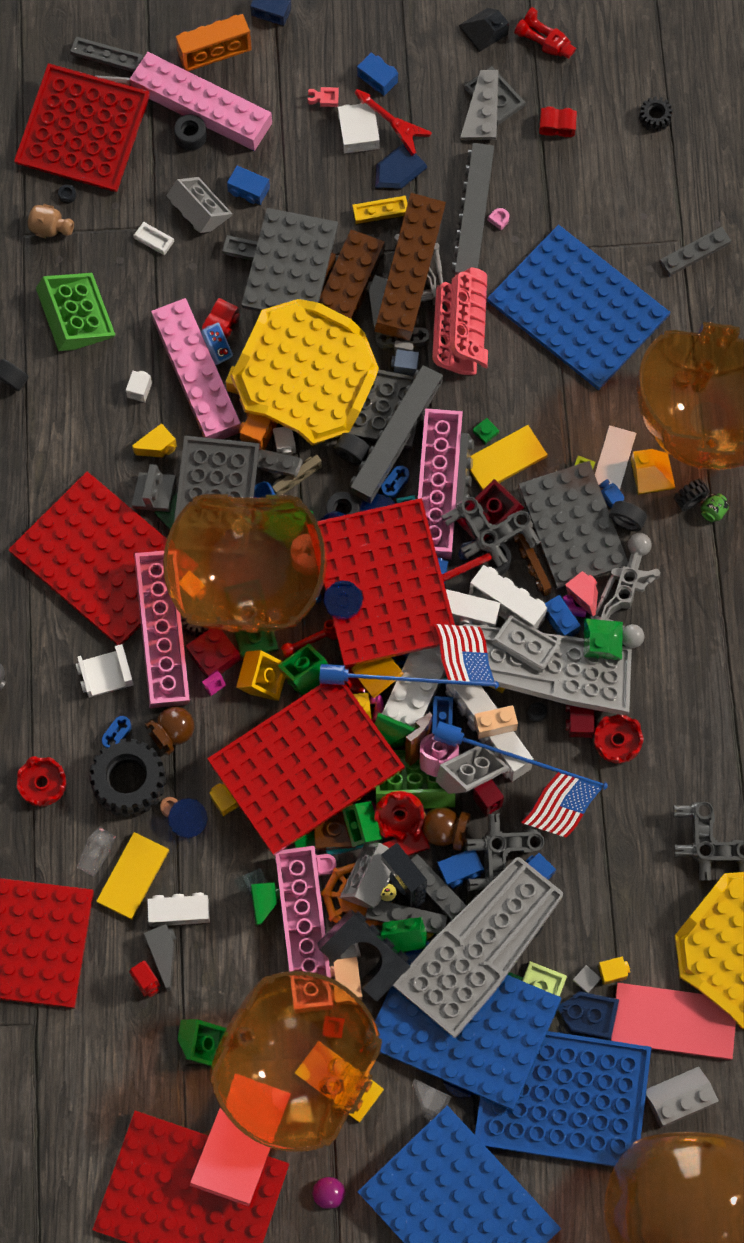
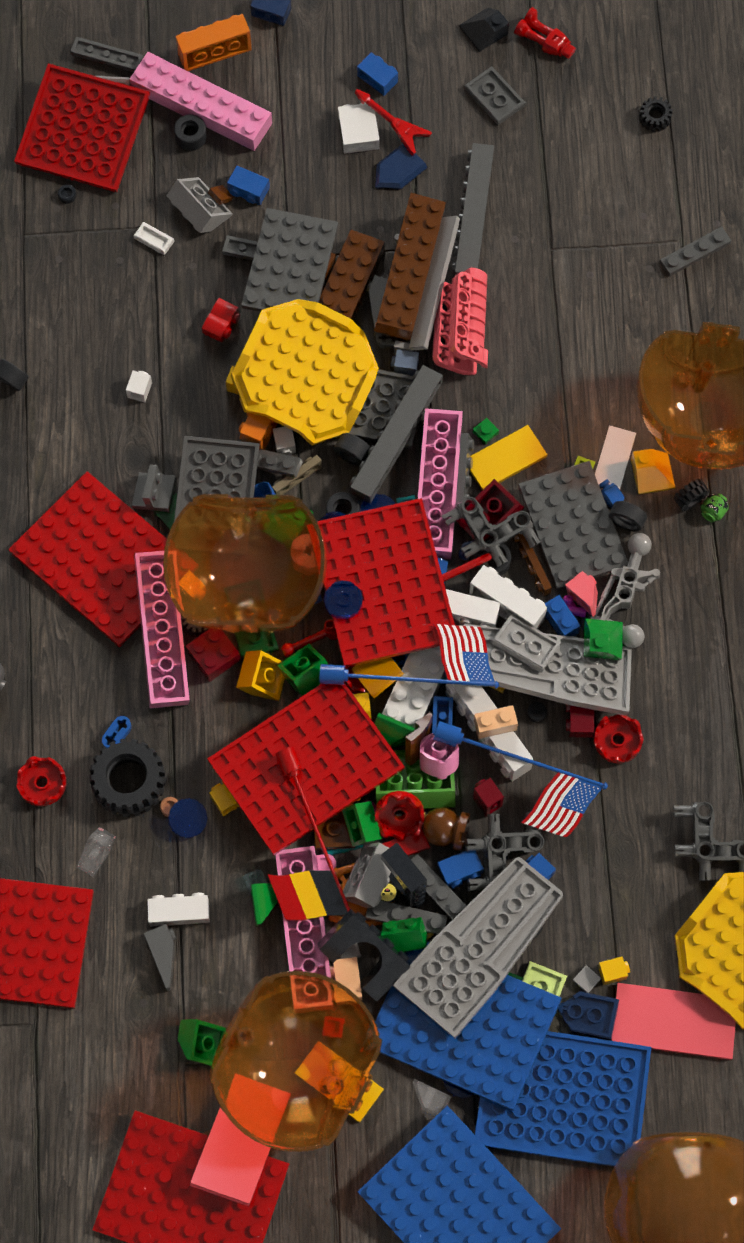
medium nougat piece [28,204,74,238] -> none
bright green slope [36,273,115,351] -> none
white panel [76,644,134,698] -> none
yellow tile [97,832,169,920] -> none
red brick [129,961,161,997] -> none
yellow slope [132,423,177,457] -> none
reddish brown tile [144,707,195,756] -> none
bright pink brick [151,298,241,440] -> none
slope [201,323,233,365] -> none
dark pink tile [202,671,226,696] -> none
green tile [295,831,316,852] -> none
coral plate [308,87,339,107] -> none
magenta hair [312,1177,346,1209] -> none
yellow plate [352,196,407,224] -> none
dark pink arm [370,695,384,722] -> none
blue beam [381,466,409,499] -> none
light grey slope [436,743,509,794] -> none
light grey wing [460,70,499,140] -> none
bright pink tile [487,208,509,230] -> none
blue plate [487,224,670,390] -> none
red brick [539,106,577,137] -> none
light grey slope [646,1066,719,1129] -> none
none -> reddish brown tile [208,185,233,205]
none -> flag [268,746,350,920]
none -> light grey tile [409,216,460,350]

